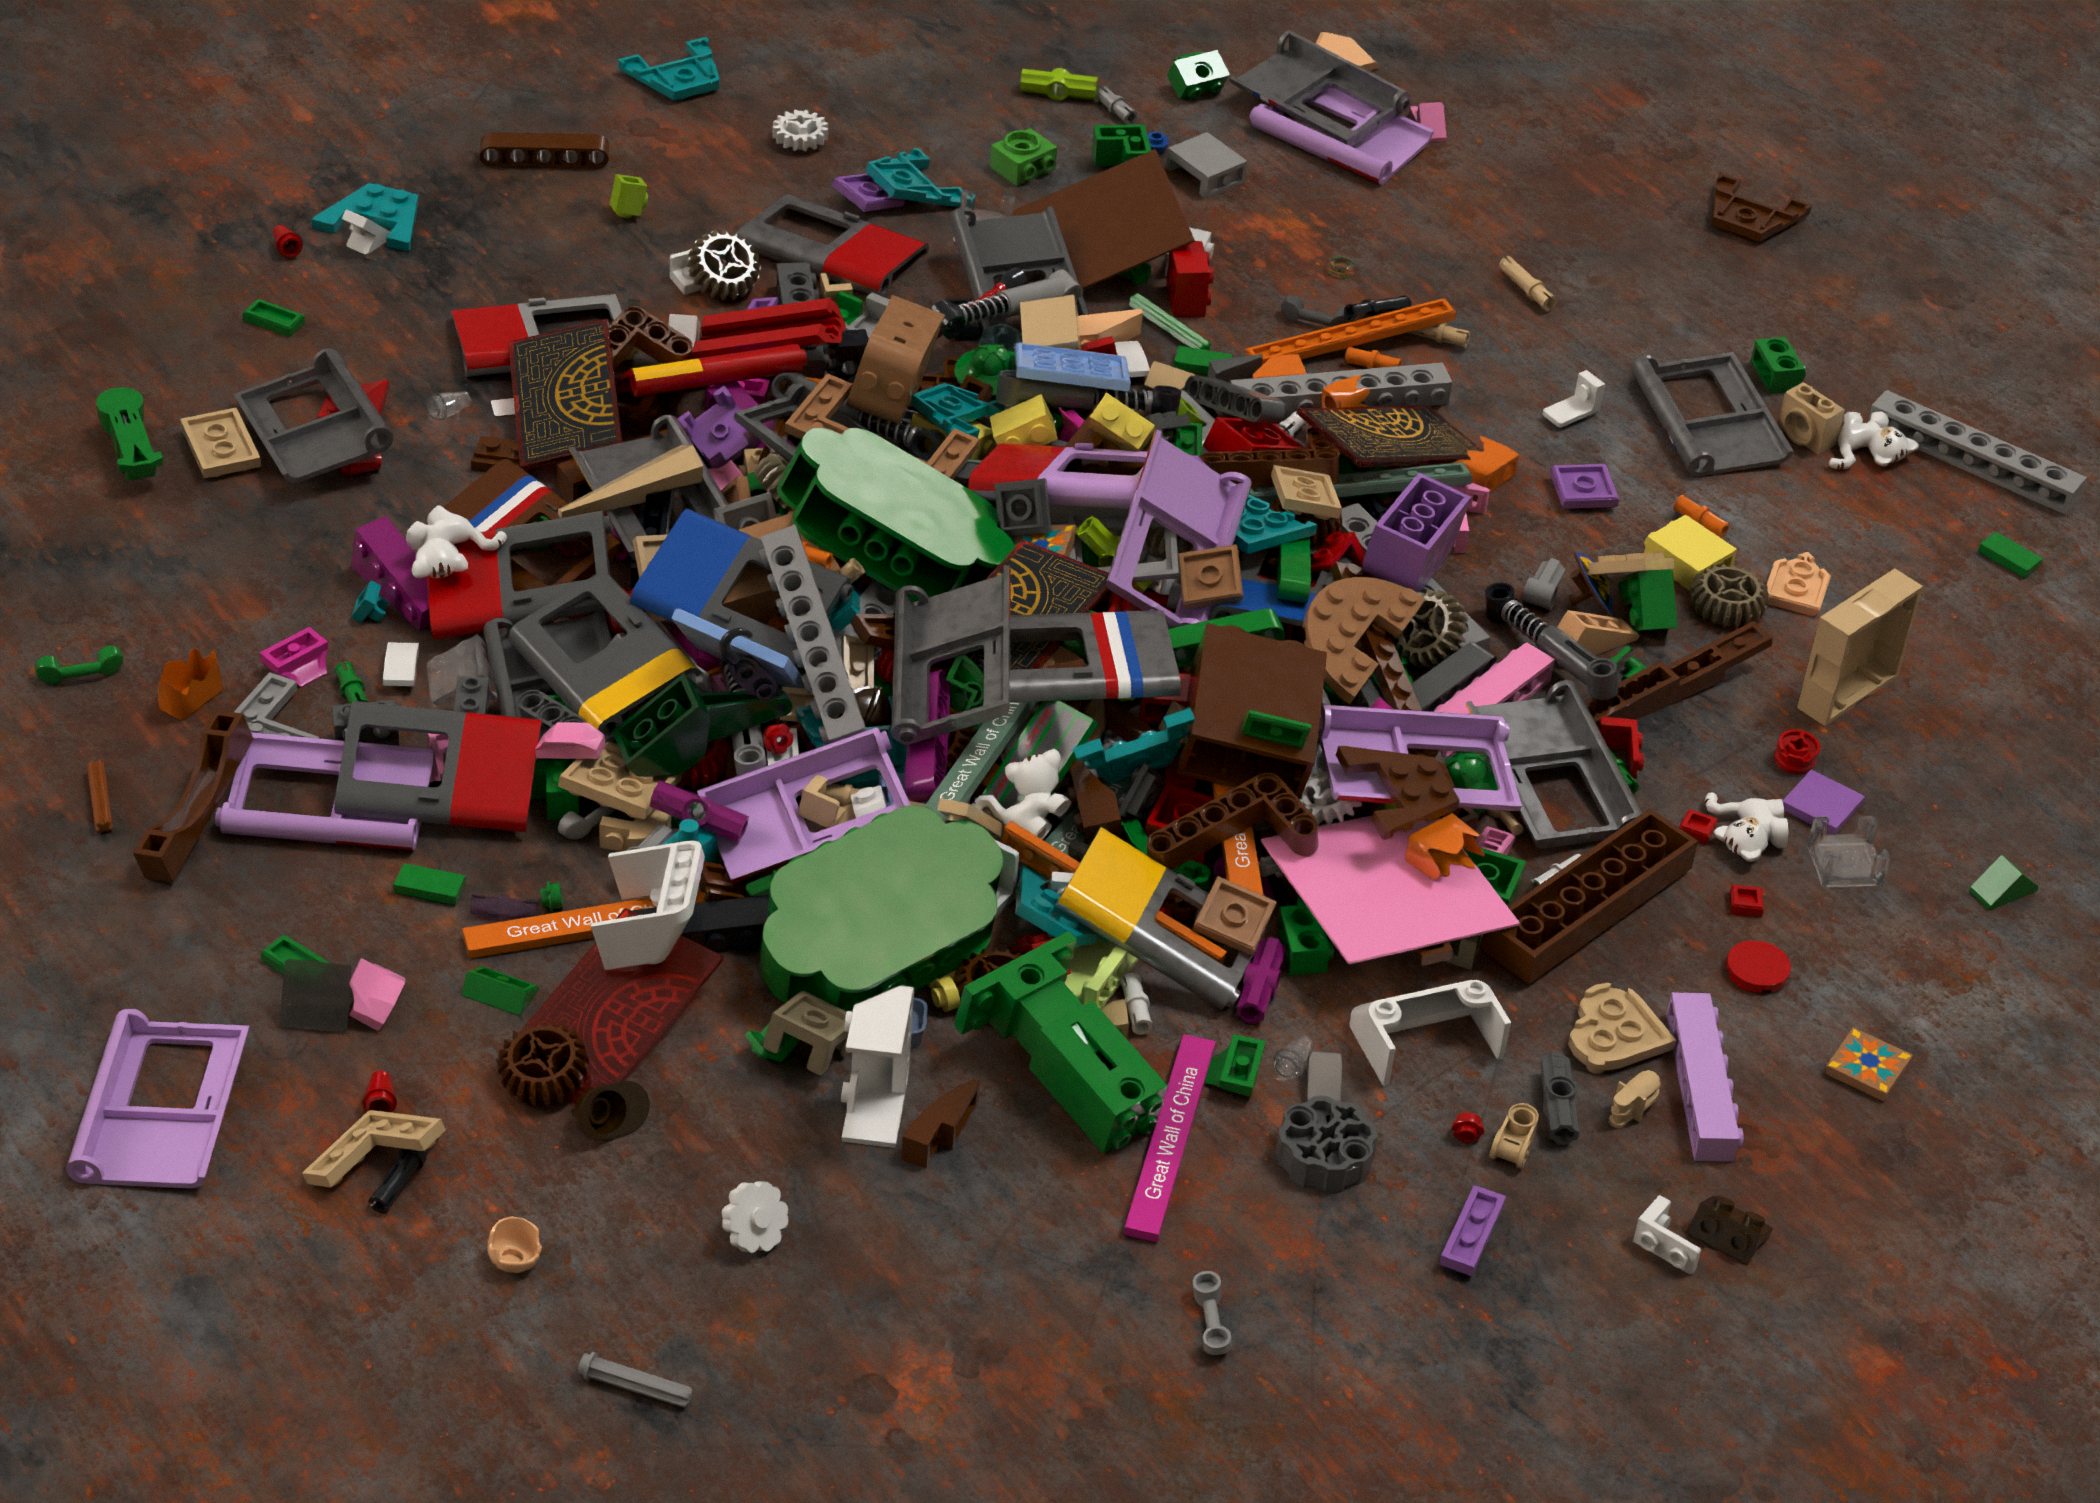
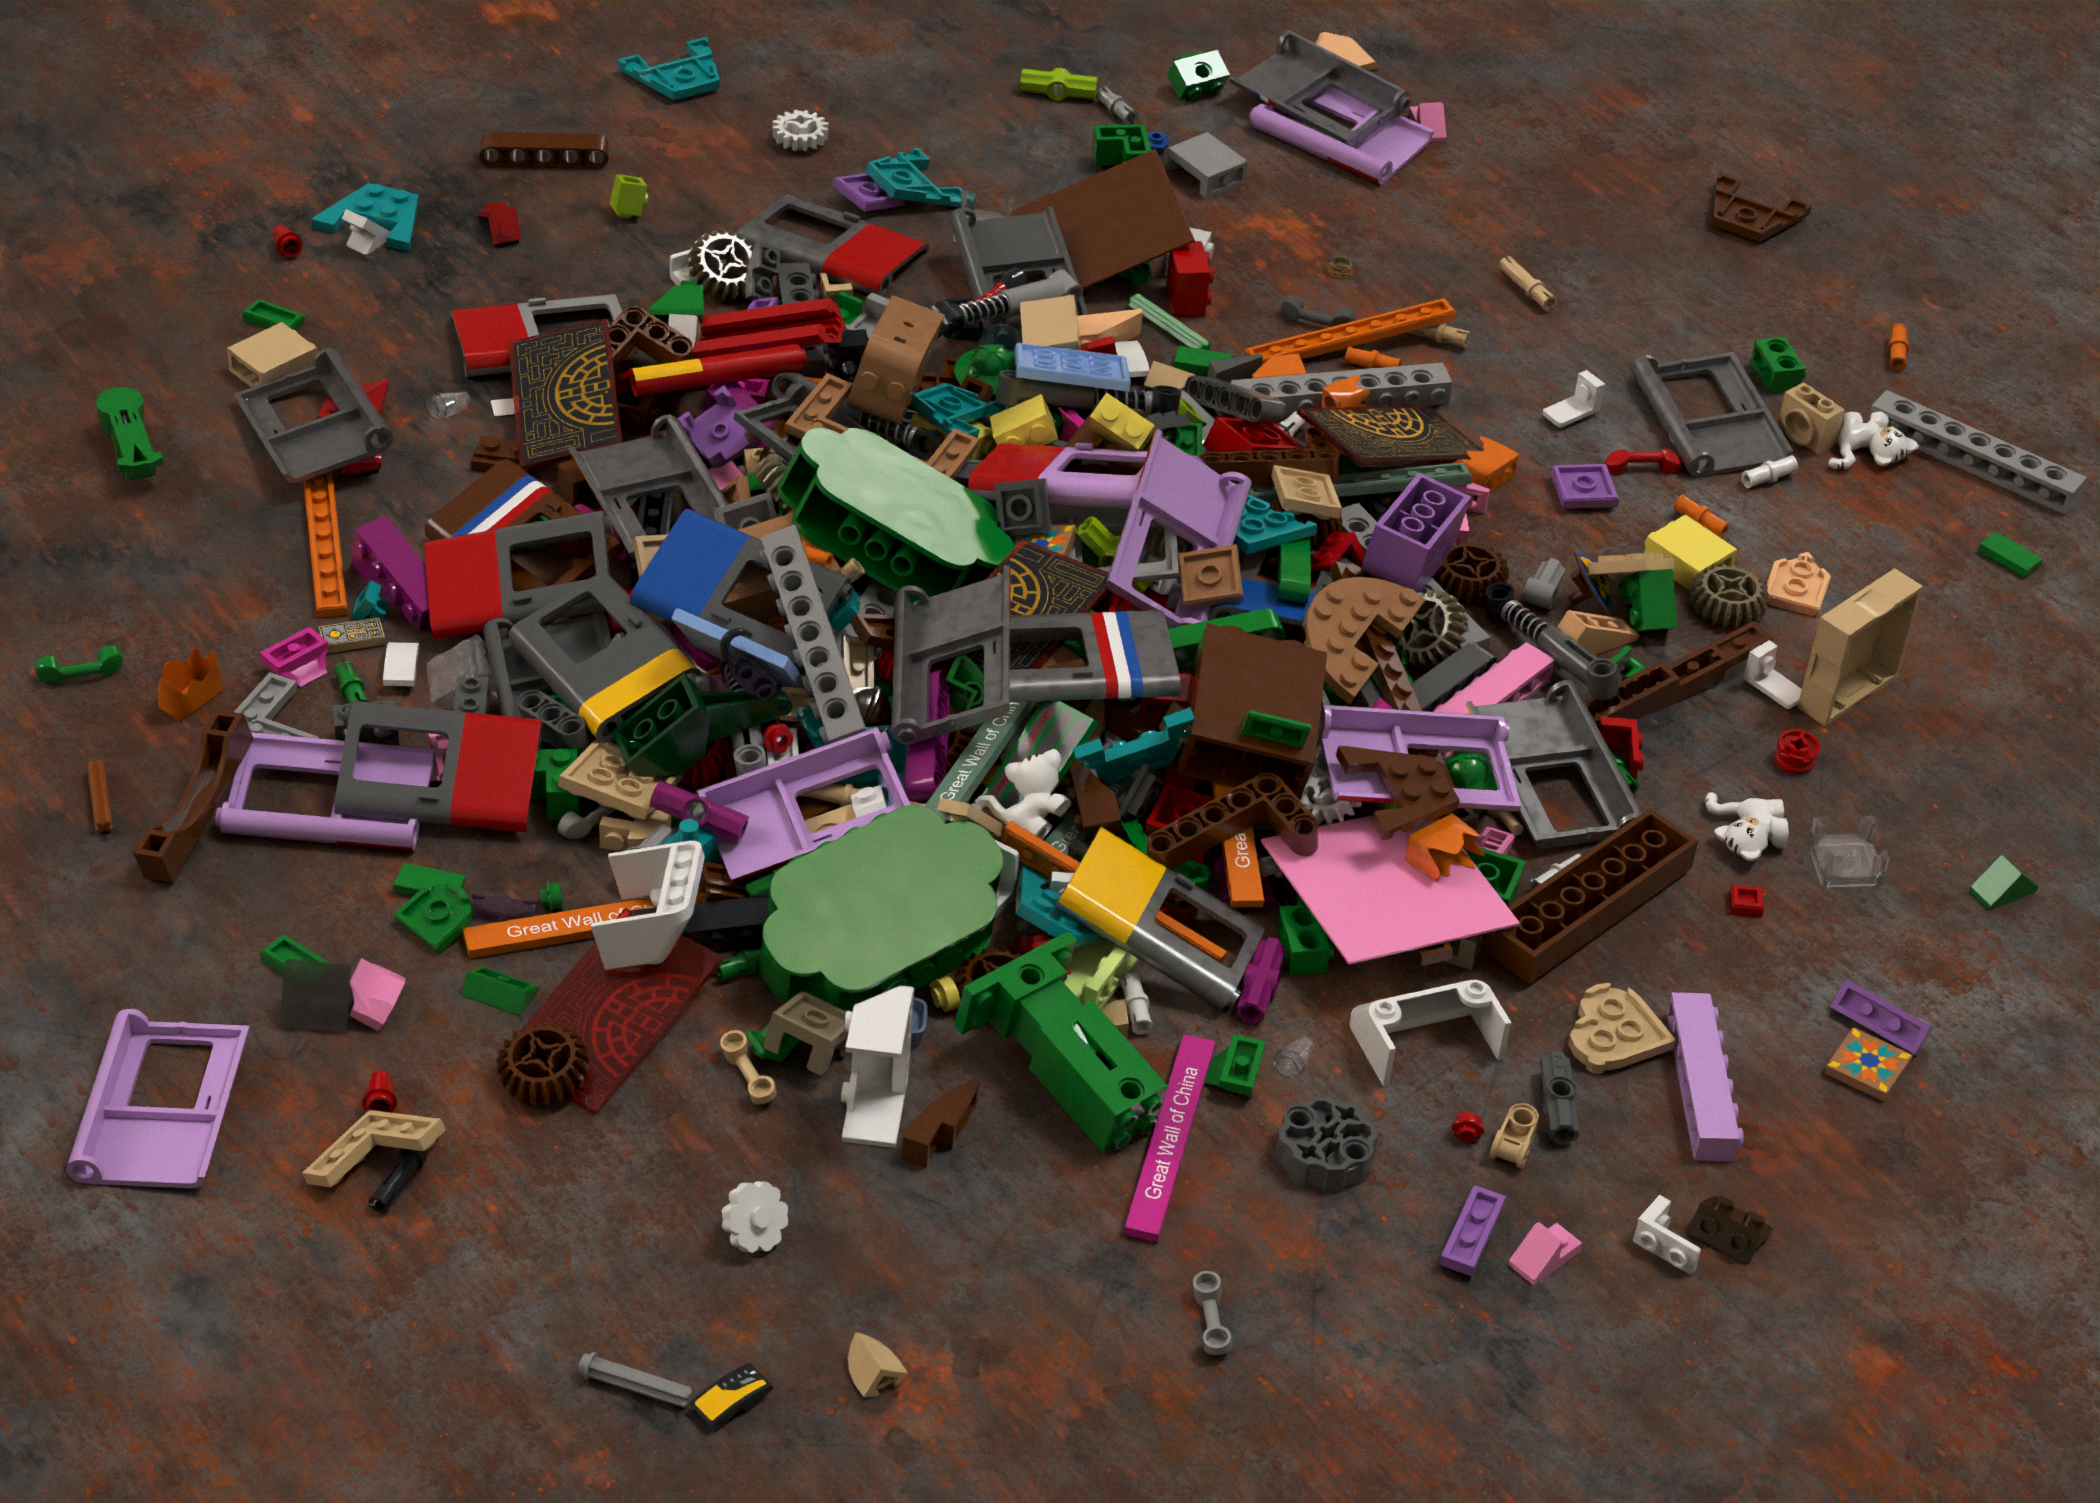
tan plate [180,407,261,478] -> none
white animal [406,505,507,578] -> none
light nougat hair [487,1216,542,1273] -> none
bright pink slope [535,722,606,759] -> none
tan wedge [558,445,704,518] -> none
dark brown piece [571,1081,650,1141] -> none
tan panel [798,774,845,828] -> none
bright green brick [990,128,1057,186] -> none
medium nougat tile [1192,876,1277,956] -> none
dark grey slope [1306,1051,1342,1102] -> none
black pin [1344,295,1412,322] -> none
tan arm [1609,1070,1661,1128] -> none
red tile [1679,809,1718,845] -> none
red tile [1726,940,1791,993] -> none
medium lavender tile [1783,770,1865,836] -> none
none -> tan brick [227,322,318,388]
none -> orange tile [303,471,348,618]
none -> tile [319,618,385,654]
none -> green tile [393,883,473,955]
none -> red bracket [477,202,522,244]
none -> green slope [648,280,704,321]
none -> slope [689,1362,774,1432]
none -> green pin [714,948,761,982]
none -> tan bar [720,1030,777,1105]
none -> flat silver slope [745,242,780,301]
none -> tan brick [848,1332,909,1397]
none -> reddish brown gear [1432,541,1509,606]
none -> bright pink slope [1508,1222,1582,1286]
none -> red bar [1605,449,1682,476]
none -> white pin [1741,455,1798,489]
none -> white bracket [1743,640,1802,709]
none -> medium lavender plate [1830,979,1933,1056]
none -> orange pin [1888,323,1910,371]

